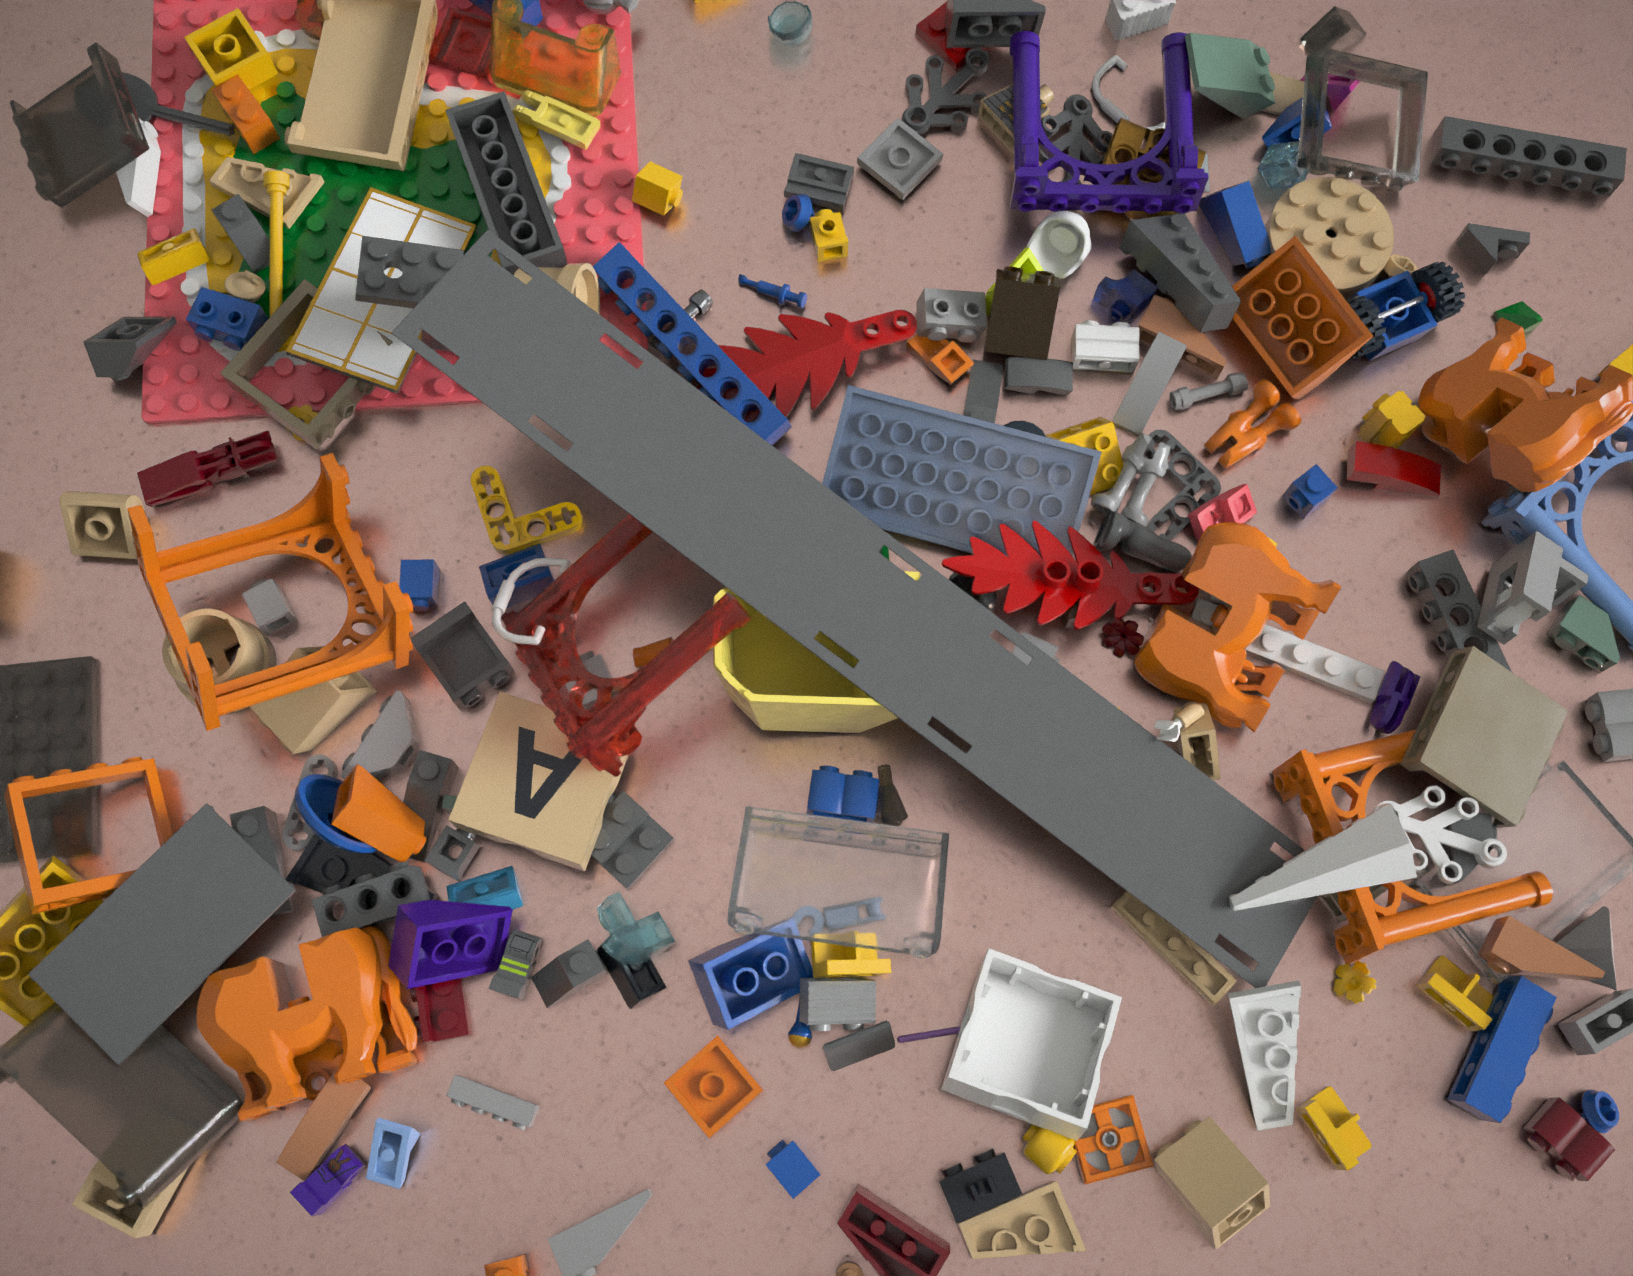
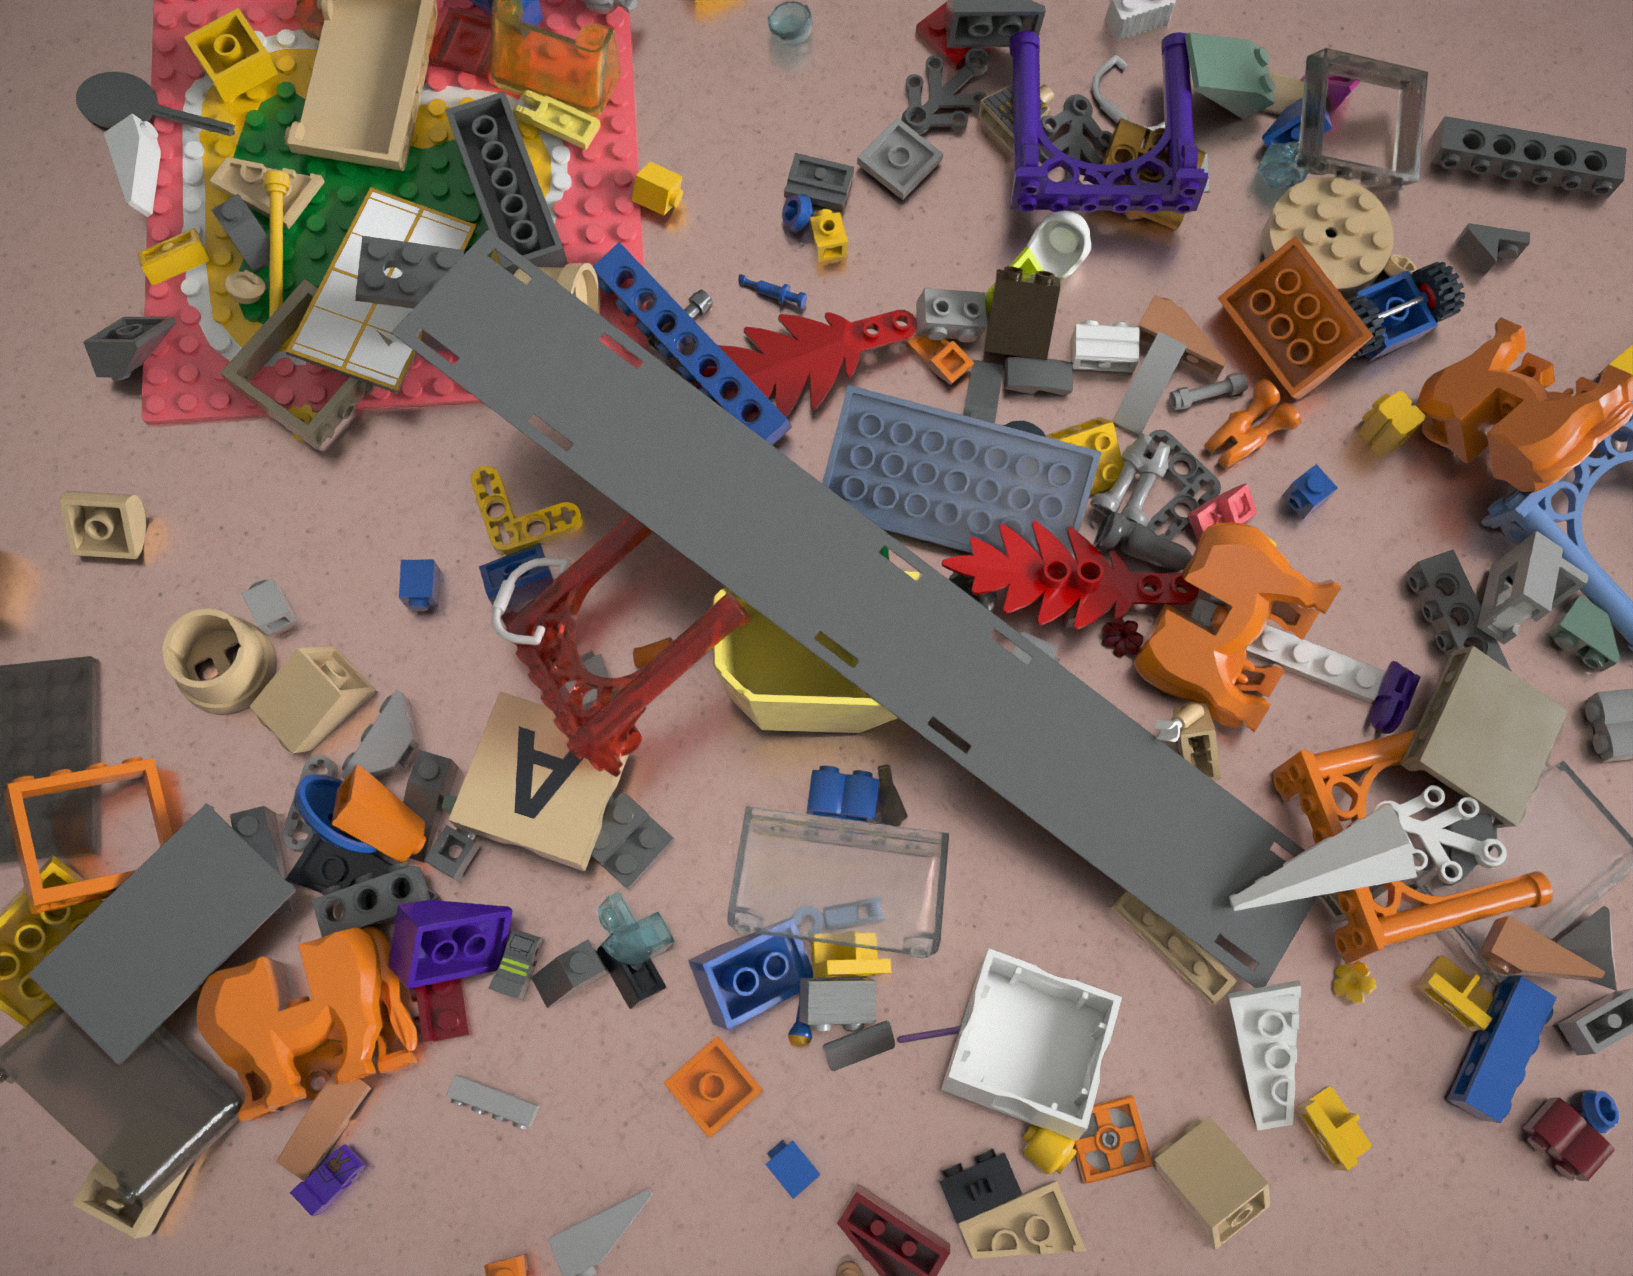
clear smoke panel [9,42,150,208] -> none
orange arch [127,453,413,731] -> none
dark red arm [137,431,278,507] -> none
blue brick [186,287,269,351] -> none
orange brick [211,74,280,154] -> none
light blue slope [366,1117,420,1189] -> none
dark grey panel [411,601,514,709] -> none
dark azure slope [446,866,523,910] -> none
clear blue brick [1093,269,1158,325] -> none
dark grey wedge [1119,213,1241,333] -> none
blue slope [1199,181,1271,268] -> none
clear smoke slope [1300,6,1366,62] -> none
red slope [1347,441,1441,497] -> none
green slope [1493,301,1543,333] -> none

